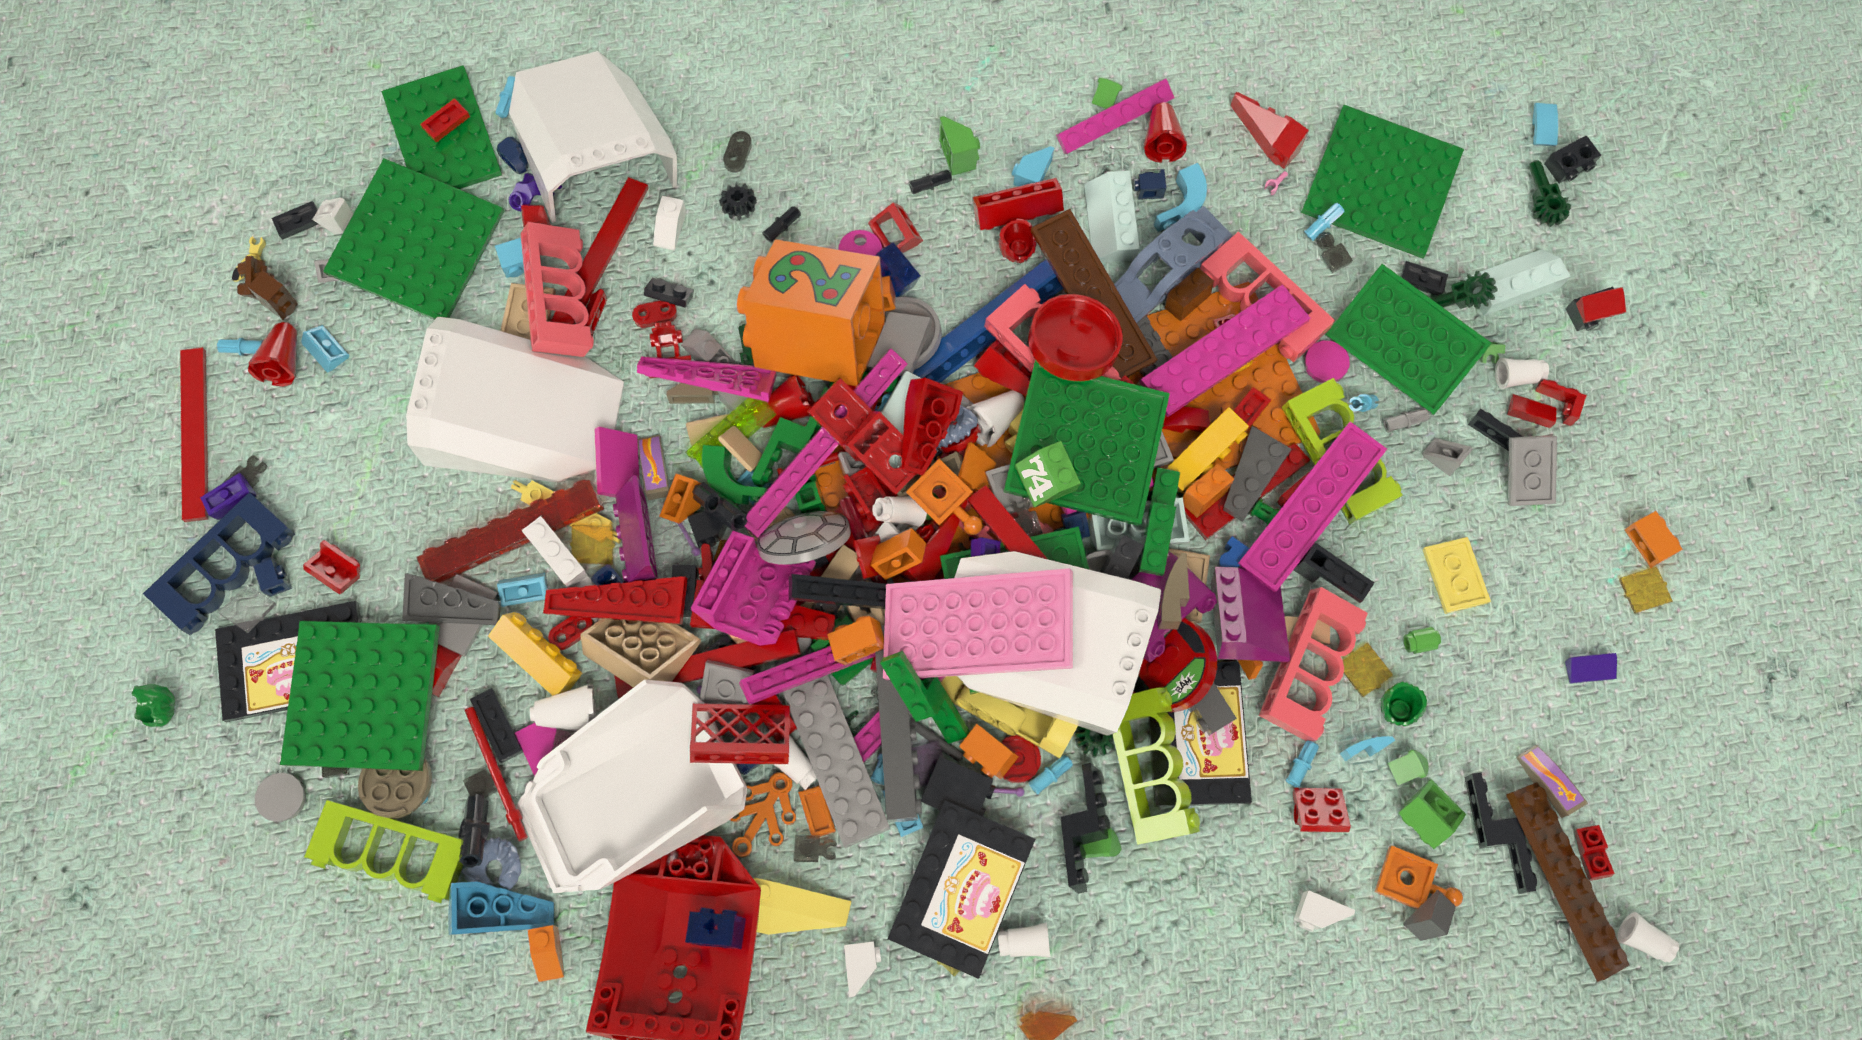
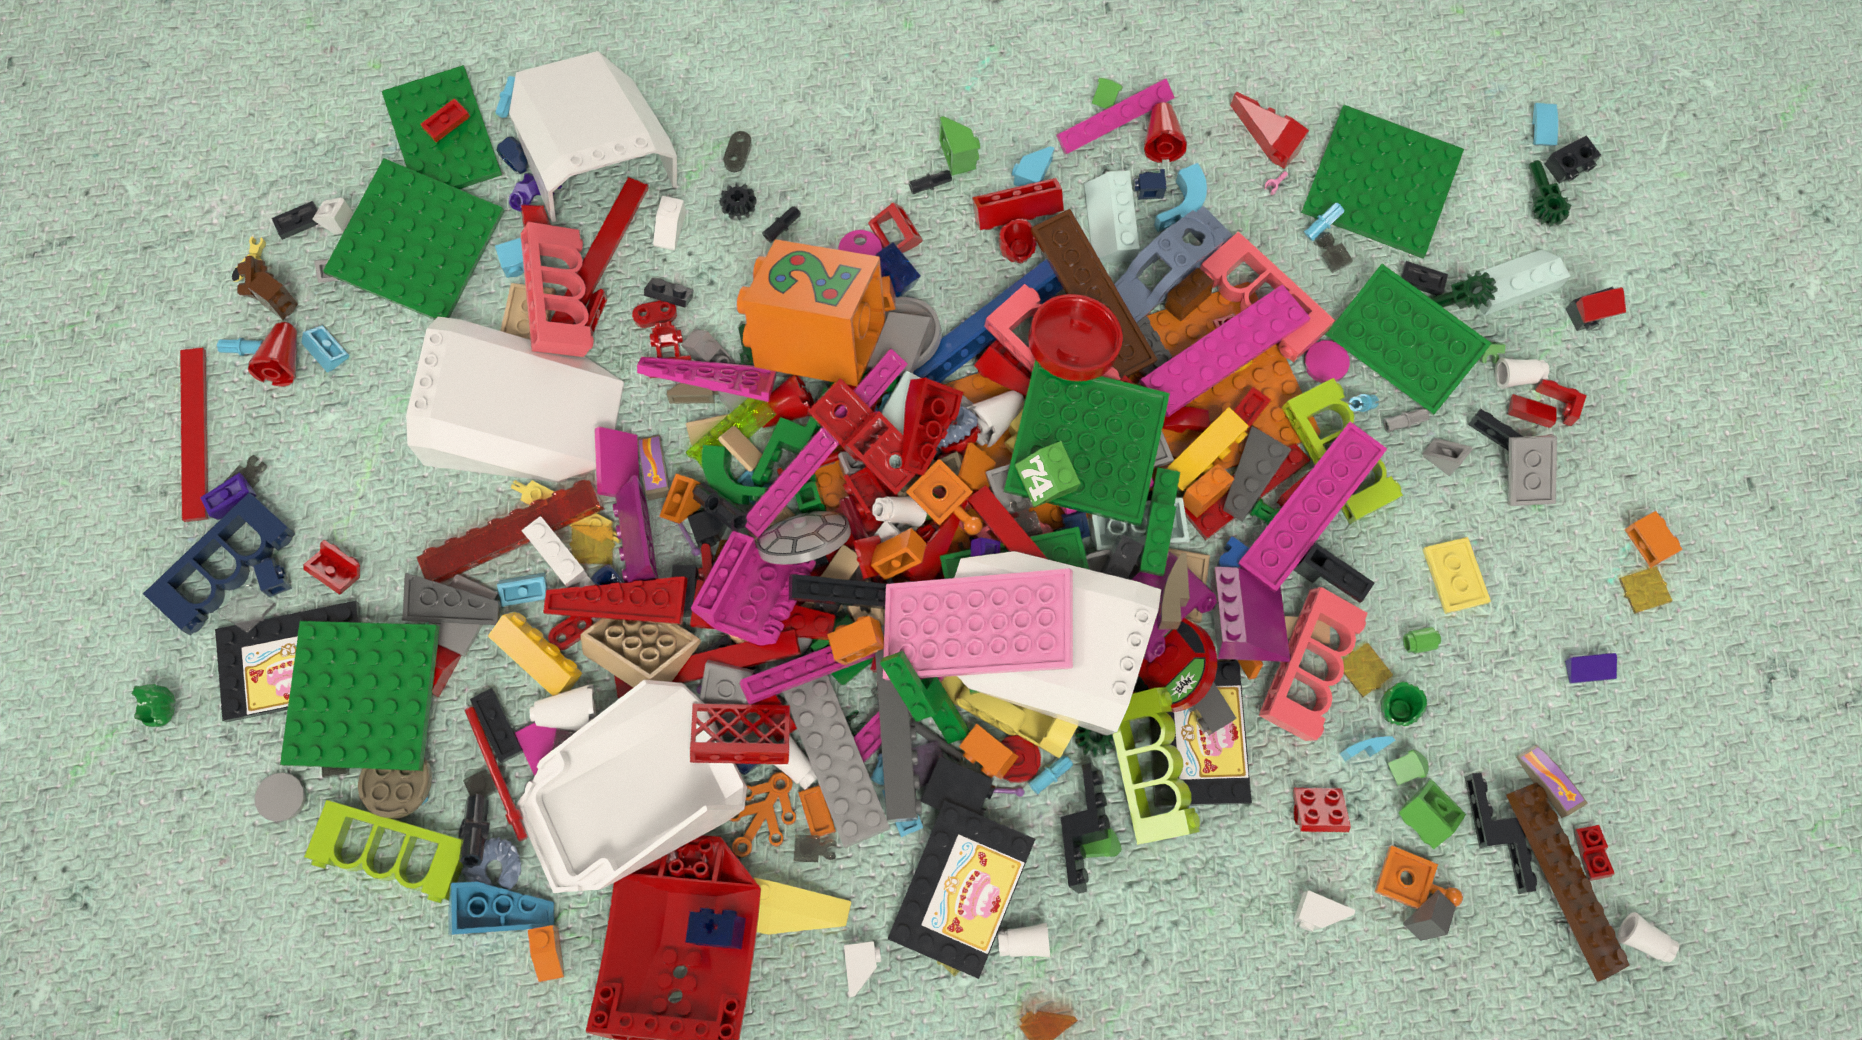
medium azure axle [1286,740,1319,788] -> none

